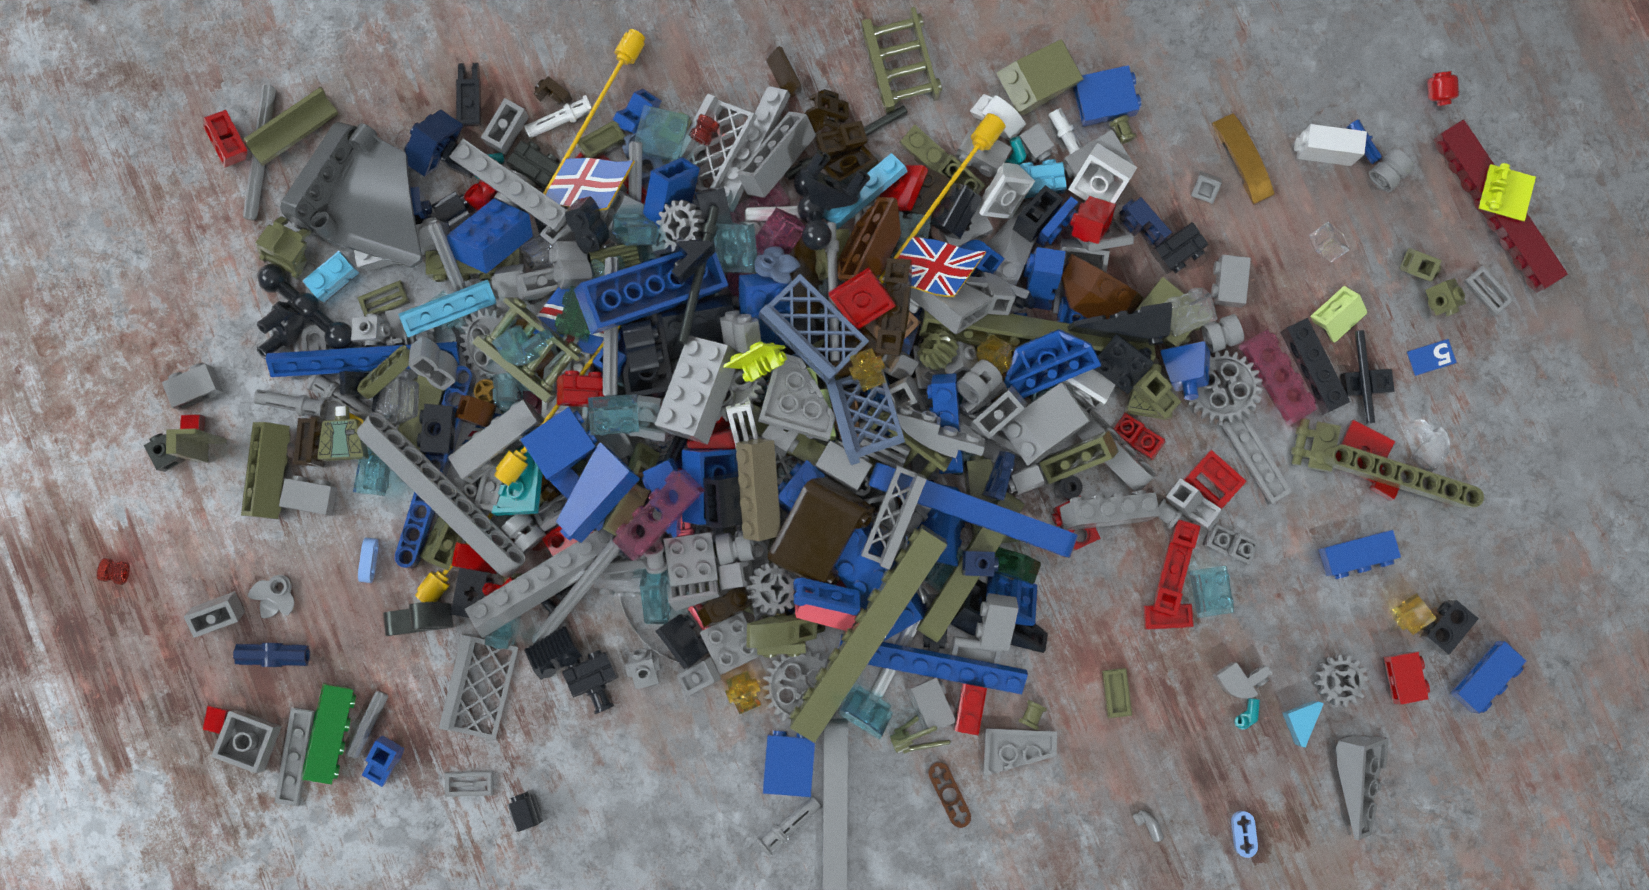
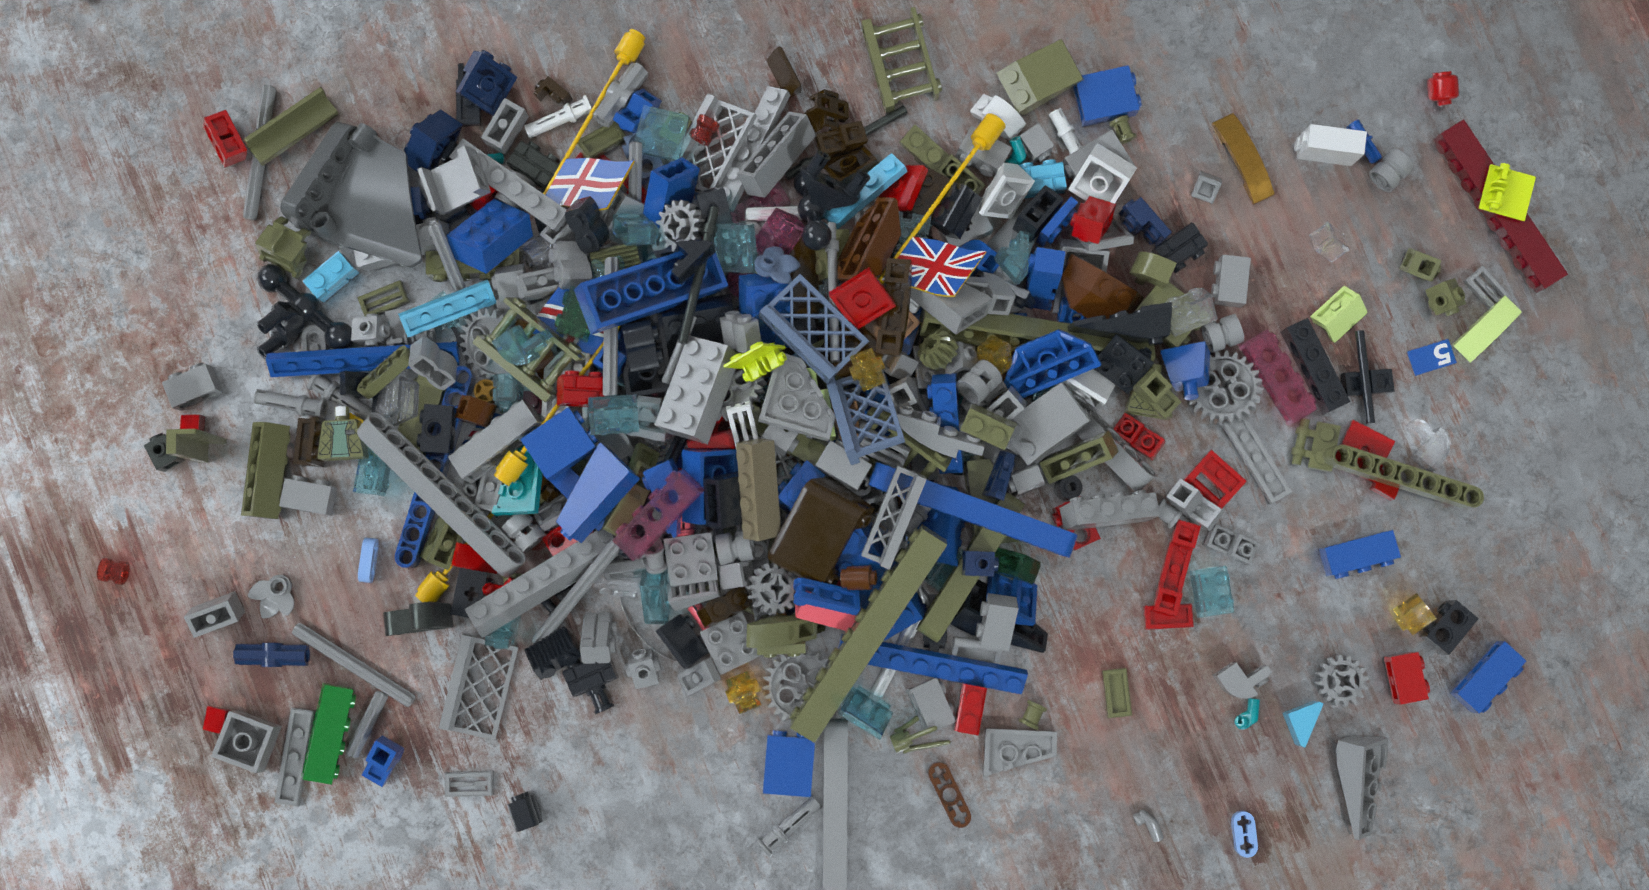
none -> light grey axle [292,623,416,707]
none -> light grey panel [418,145,491,215]
none -> dark blue plate [456,50,517,116]
none -> light grey brick [580,612,618,664]
none -> light grey piece [593,62,649,127]
none -> light grey piece [662,317,697,384]
none -> reddish brown brick [840,565,877,590]
none -> olive brick [960,404,1017,450]
none -> clear light blue slope [994,231,1029,284]
none -> olive brick [1129,252,1177,289]
none -> yellowish green slope [1452,295,1522,363]

